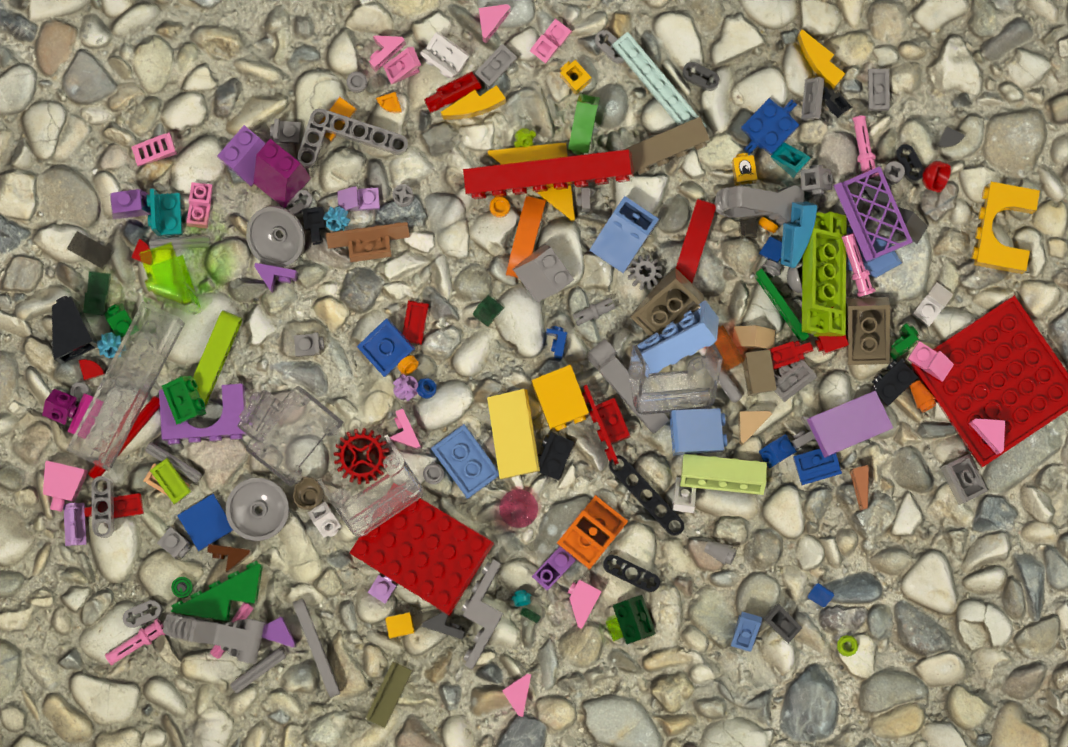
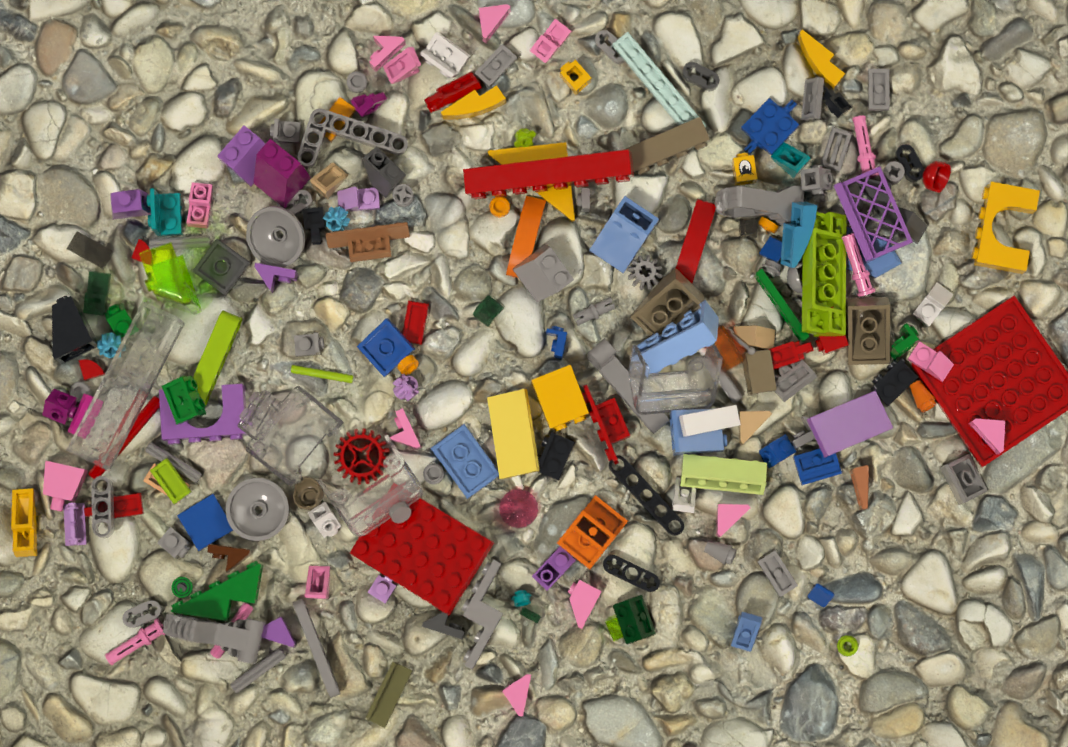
bright pink slope [132,133,177,167] -> none
light orange tile [376,92,402,113] -> none
yellow panel [385,612,415,639] -> none
blue plate [416,378,436,399] -> none
bright green slope [568,94,600,155] -> none
dark grey slope [764,603,802,643] -> none
dark grey tile [937,126,965,148] -> none
none -> yellow slope [11,488,37,557]
none -> dark grey plate [192,239,251,296]
none -> lime bar [291,365,354,383]
none -> bright pink slope [305,566,330,599]
none -> tan slope [310,162,348,199]
none -> magenta bracket [351,92,388,117]
none -> dark grey slope [362,146,406,198]
none -> light grey tile [389,502,411,523]
none -> white tile [679,405,741,437]
none -> bright pink slope [716,504,751,538]
none -> light grey hinge [725,329,756,355]
none -> light grey plate [757,550,798,597]
none -> light grey tile [820,127,852,173]

